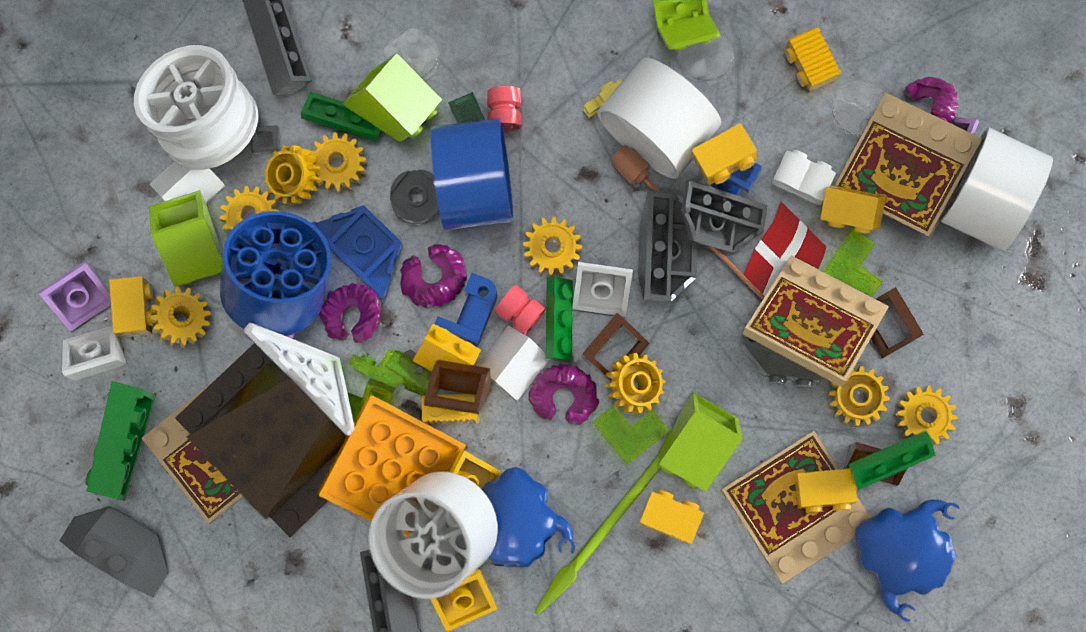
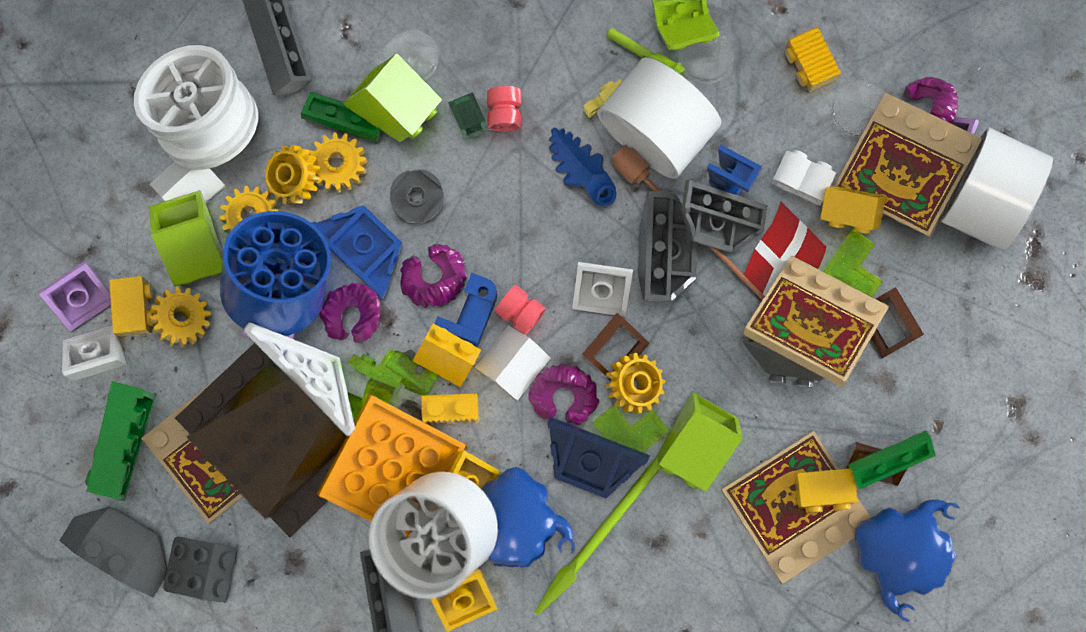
dark grey tile [251,125,280,155] -> none
reddish brown tile [424,360,491,415] -> none
blue wheel [431,118,513,230] -> none
yellow gear [523,216,582,277] -> none
green plate [546,276,573,362] -> none
yellow brick [638,489,704,545] -> none
yellow brick [692,123,758,185] -> none
yellow gear [827,366,890,427] -> none
yellow gear [895,385,958,445] -> none
none -> dark grey bracket [163,537,237,603]
none -> dark blue wing [547,417,650,498]
none -> blue plant [549,127,617,206]
none -> lime pin [606,28,685,76]

